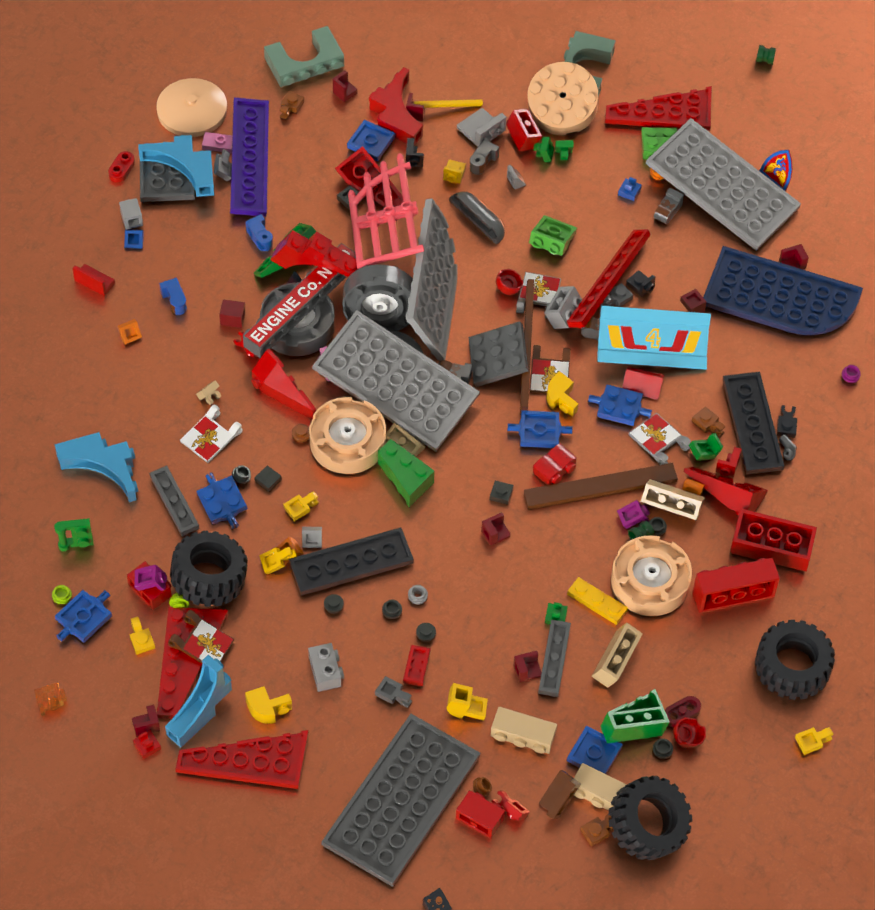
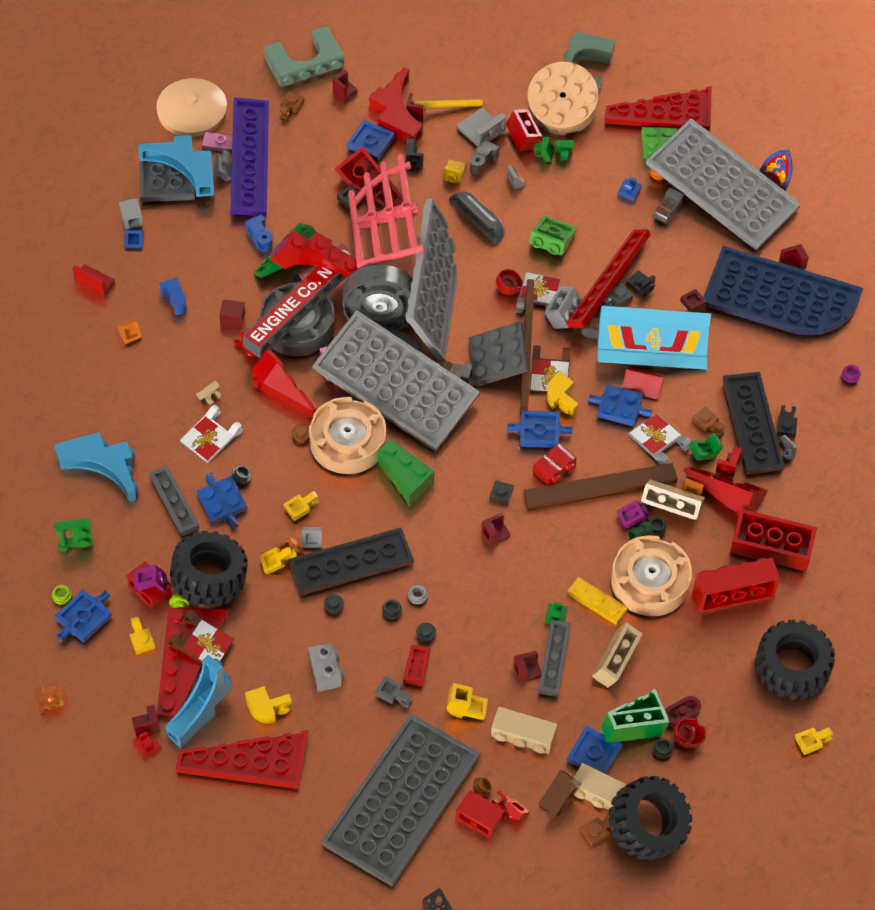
red plate [108,151,135,182] -> none
pearl dark grey tile [254,465,282,492] -> none
tan slope [386,423,426,457] -> none
dark green wheel [756,45,776,65] -> none

